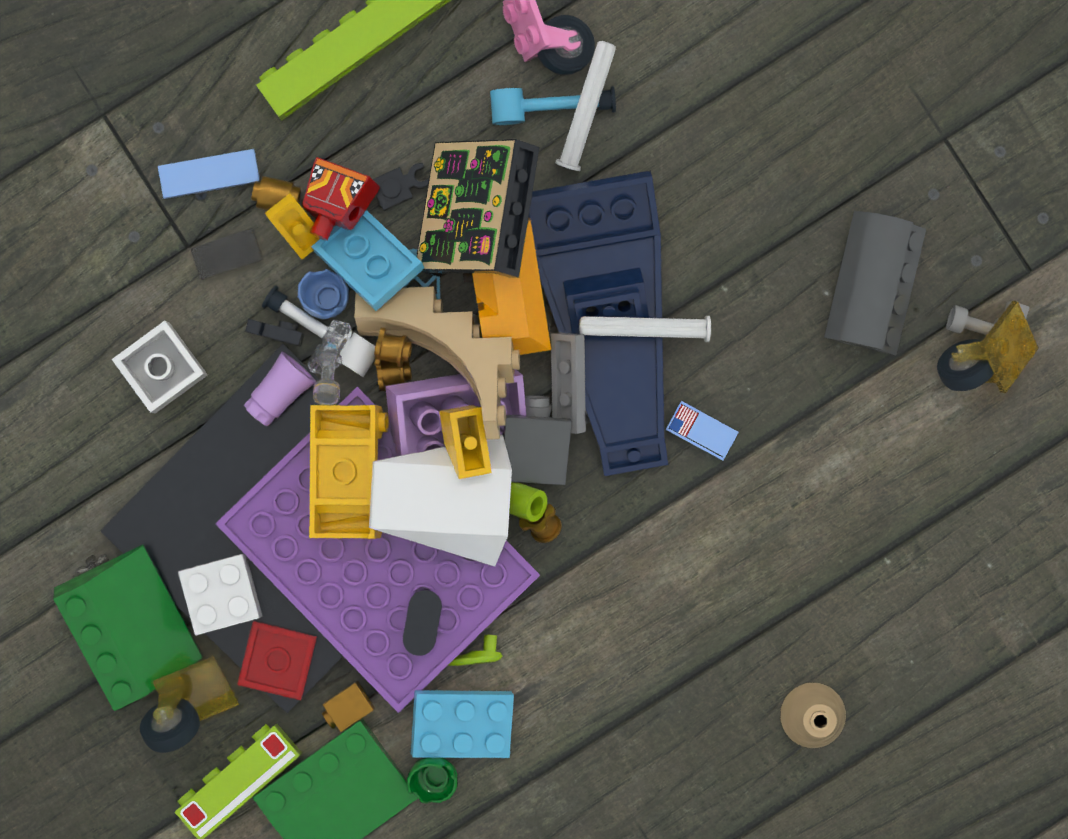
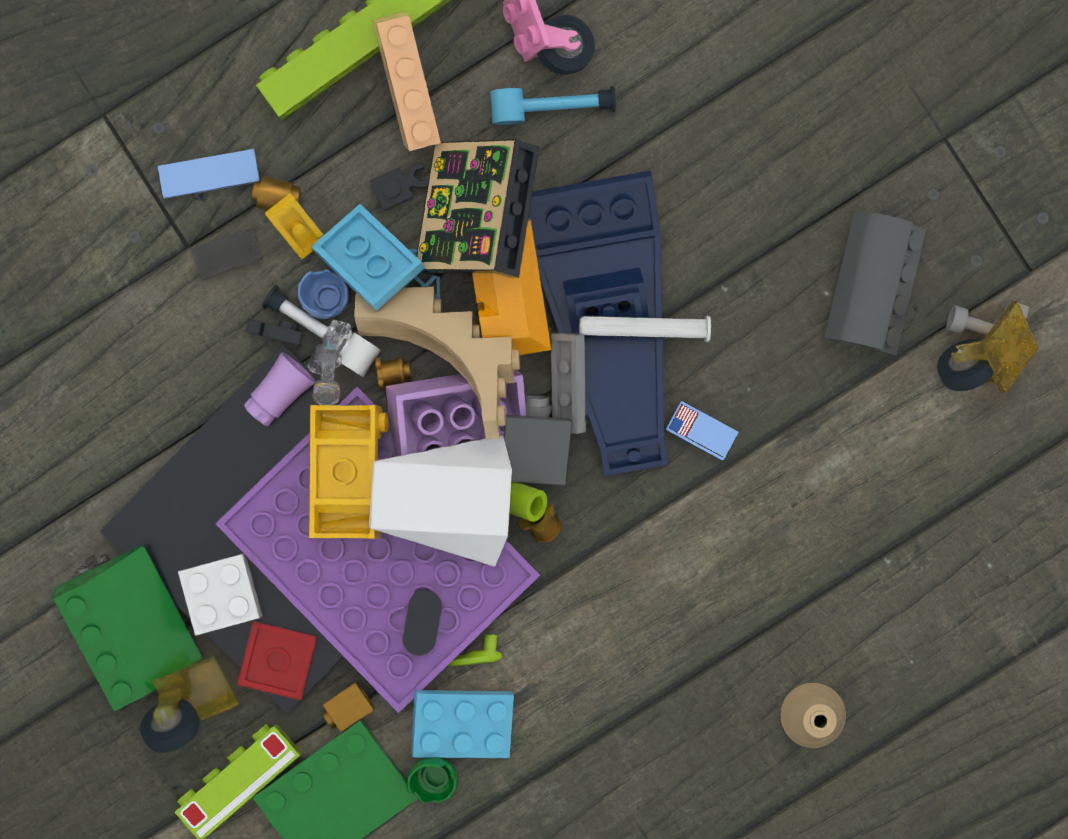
white brick [112,321,208,414] -> none
red torso [302,157,380,241] -> none
pearl gold brick [374,327,412,367] -> none
yellow slope [439,405,492,479] -> none
white axle [555,41,616,171] -> none
none -> light nougat brick [372,11,441,151]

